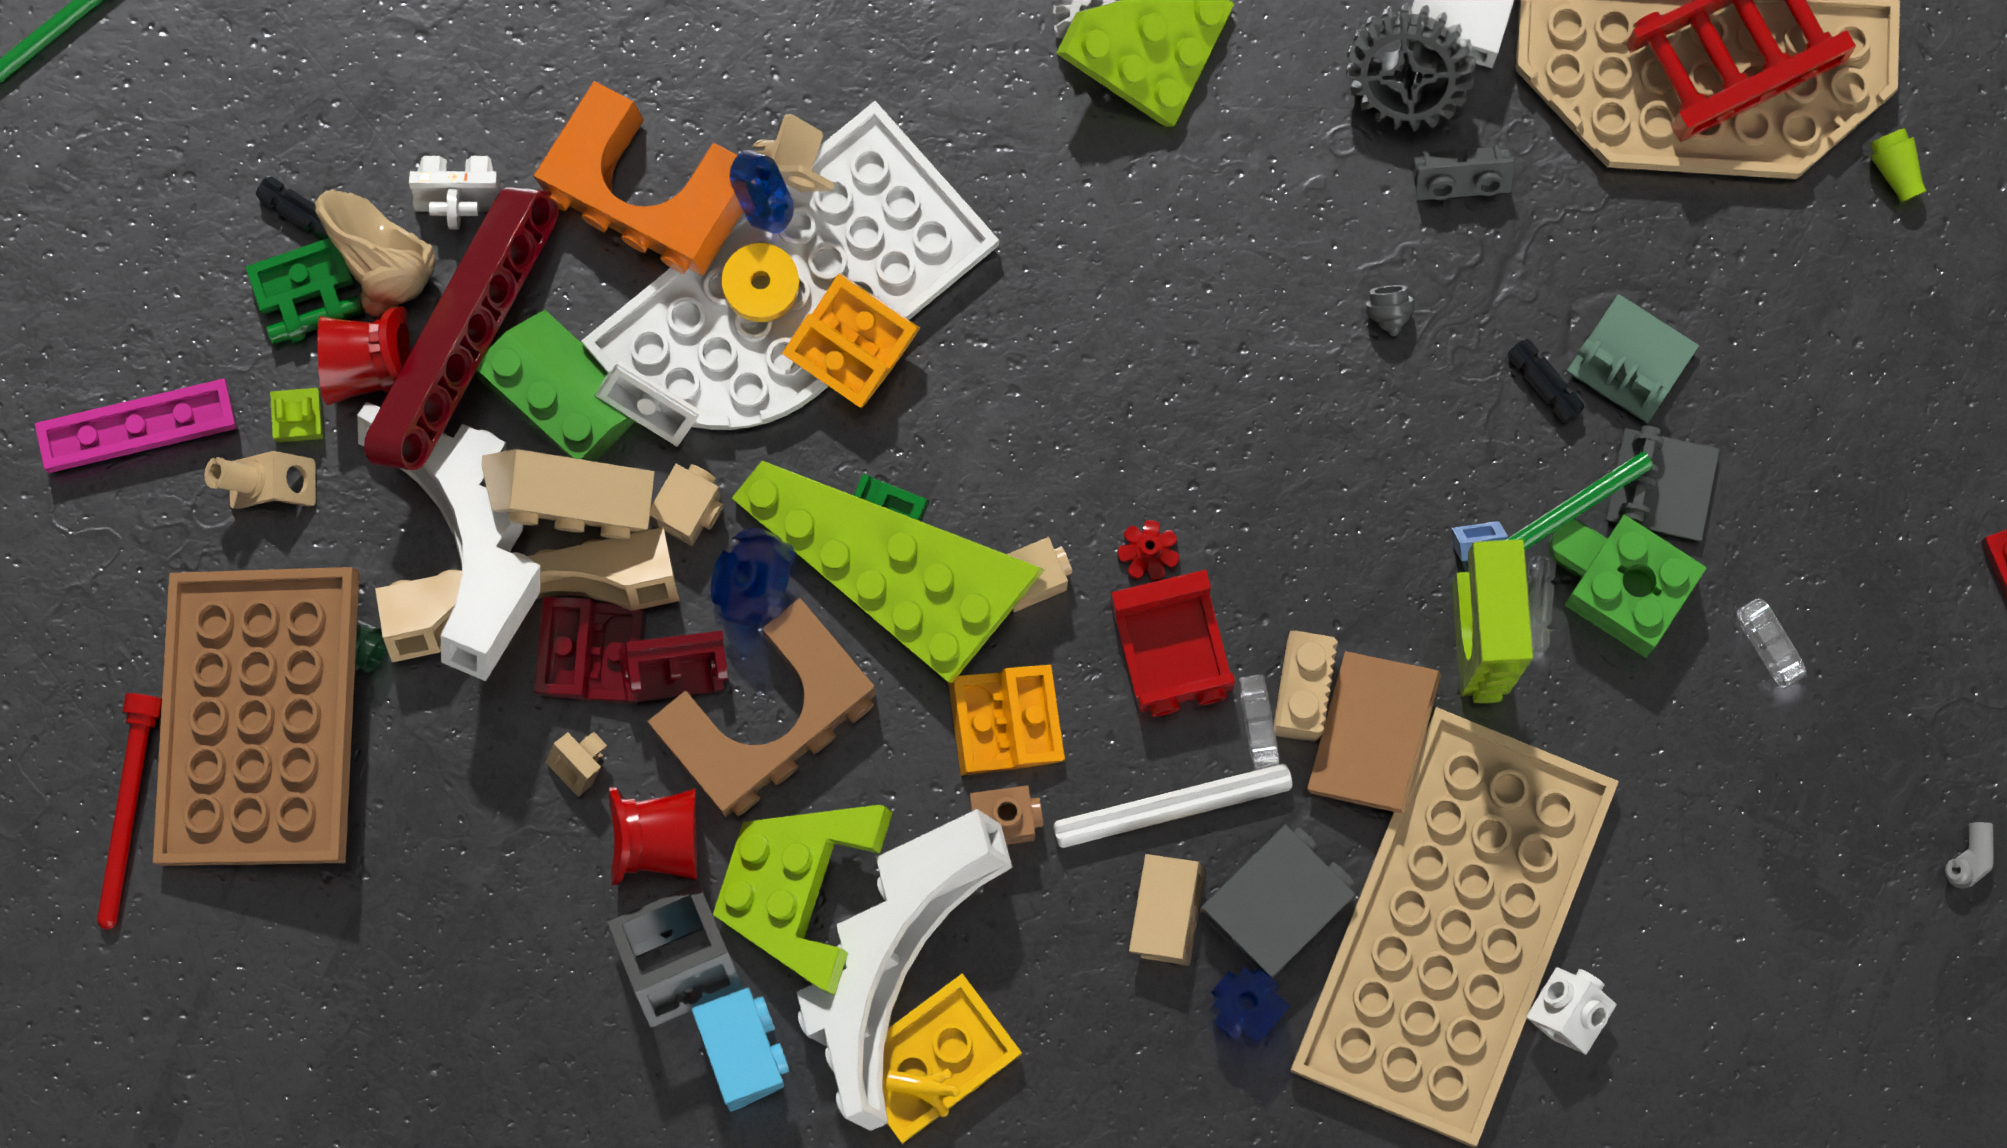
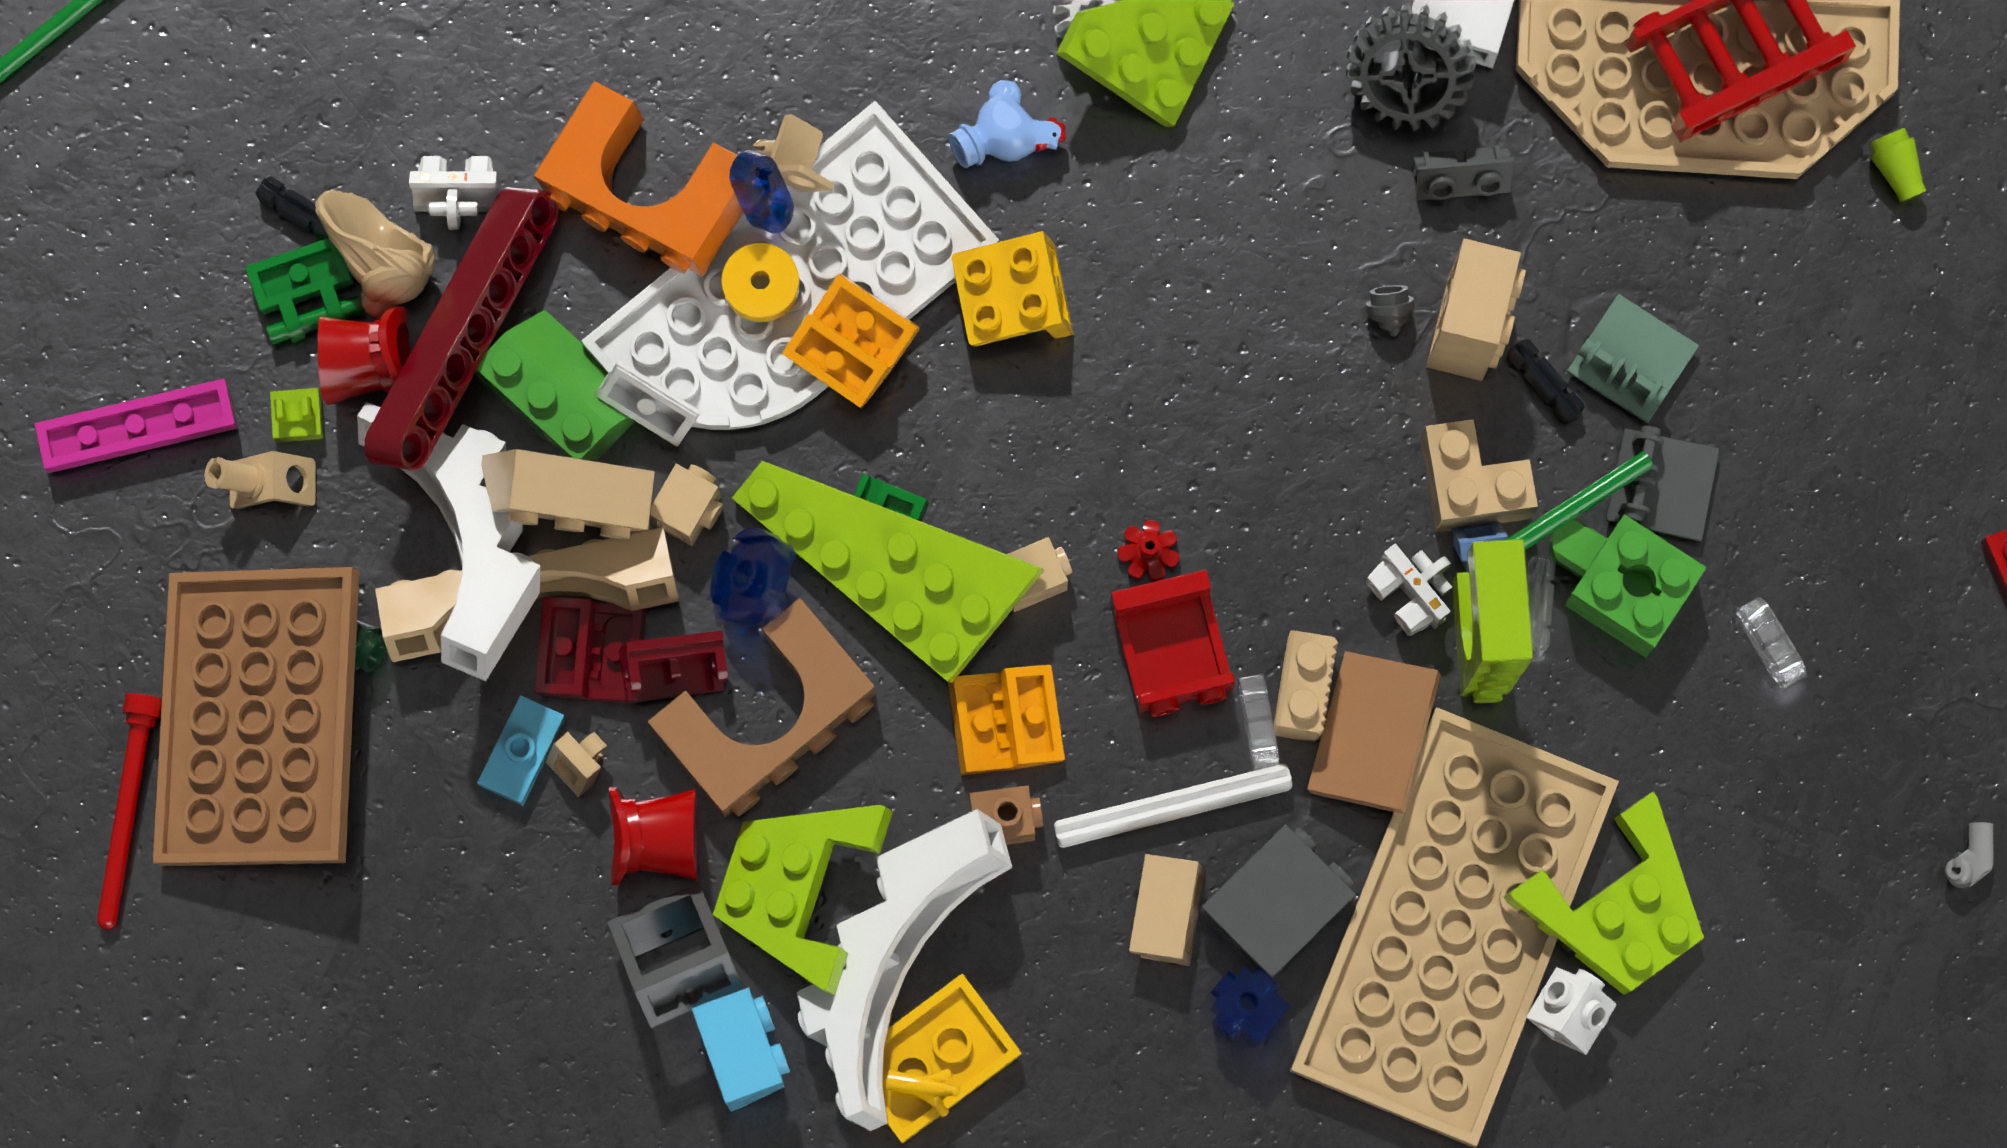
none -> medium azure plate [477,695,566,806]
none -> light blue animal [948,80,1066,168]
none -> yellow bracket [952,231,1074,347]
none -> white hips [1366,543,1453,636]
none -> tan brick [1420,419,1538,532]
none -> tan brick [1426,238,1526,381]
none -> lime wing [1503,792,1704,995]

